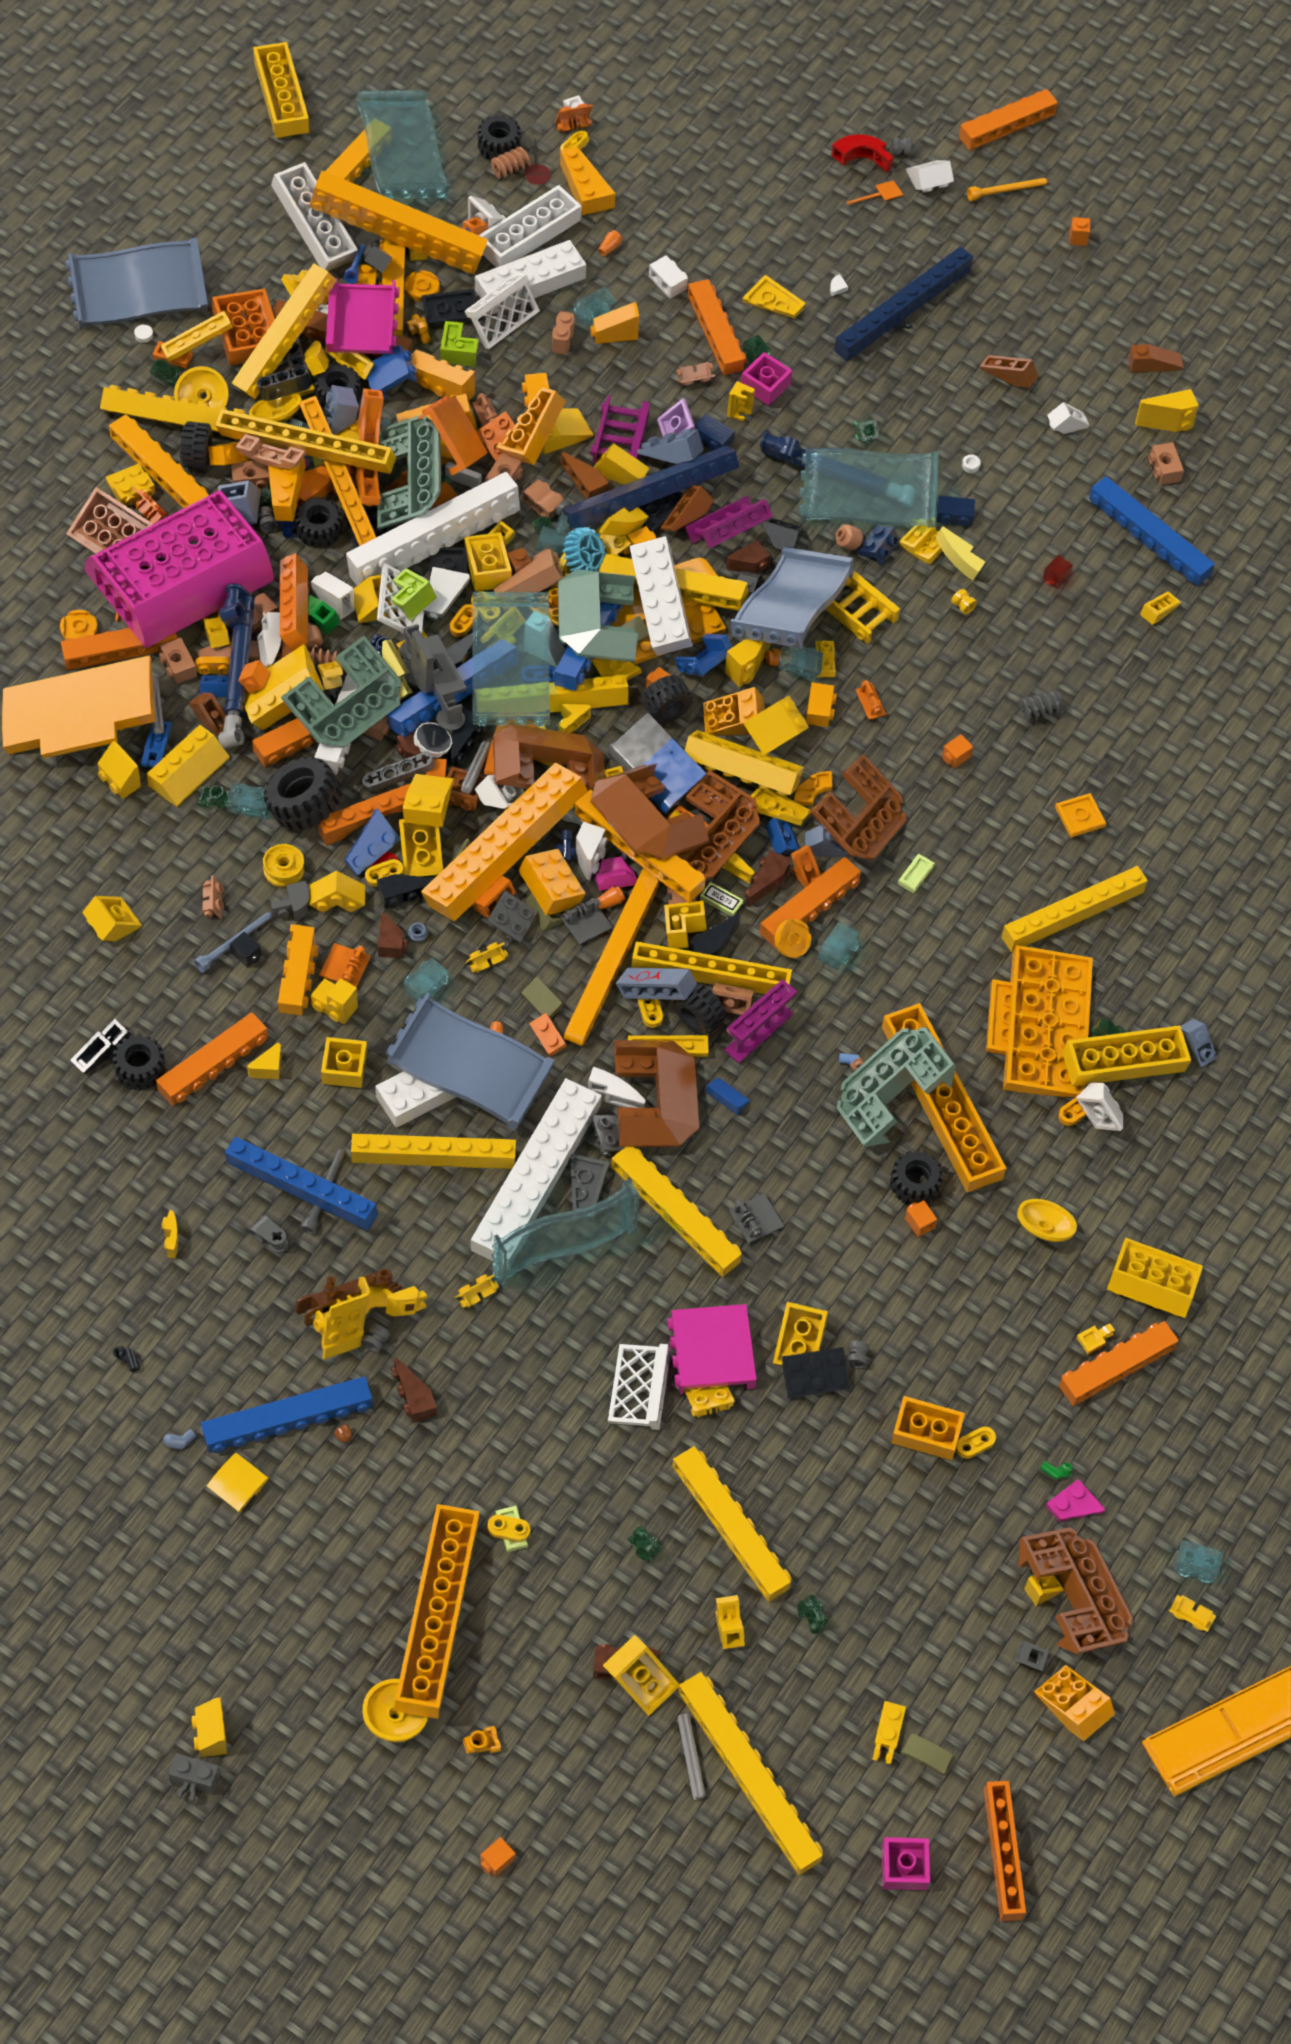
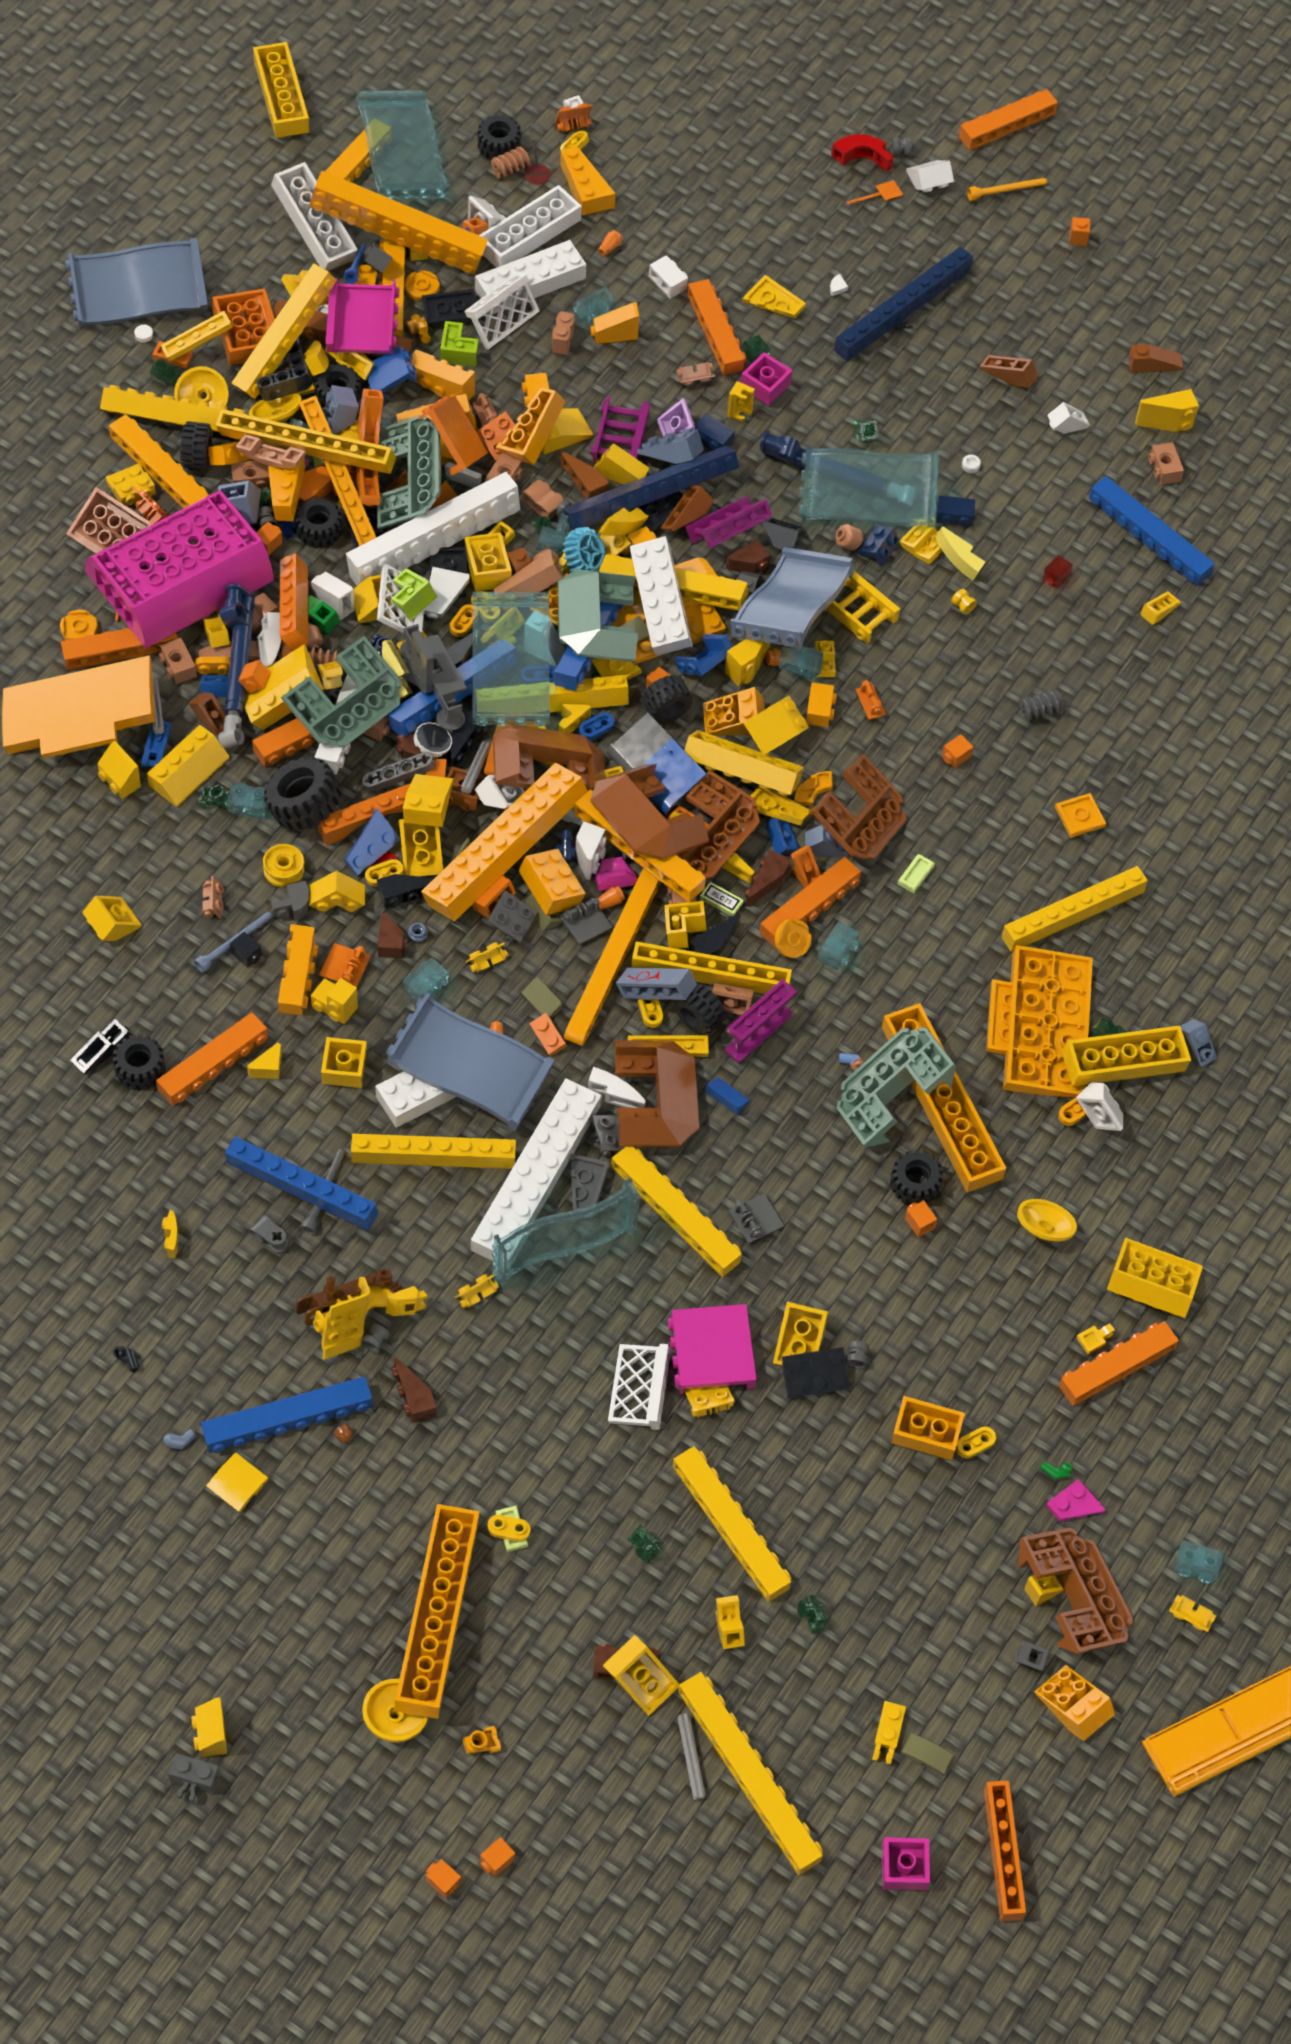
none -> orange brick [256,522,283,556]
none -> orange brick [426,1859,461,1899]
none -> blue plate [579,712,614,741]

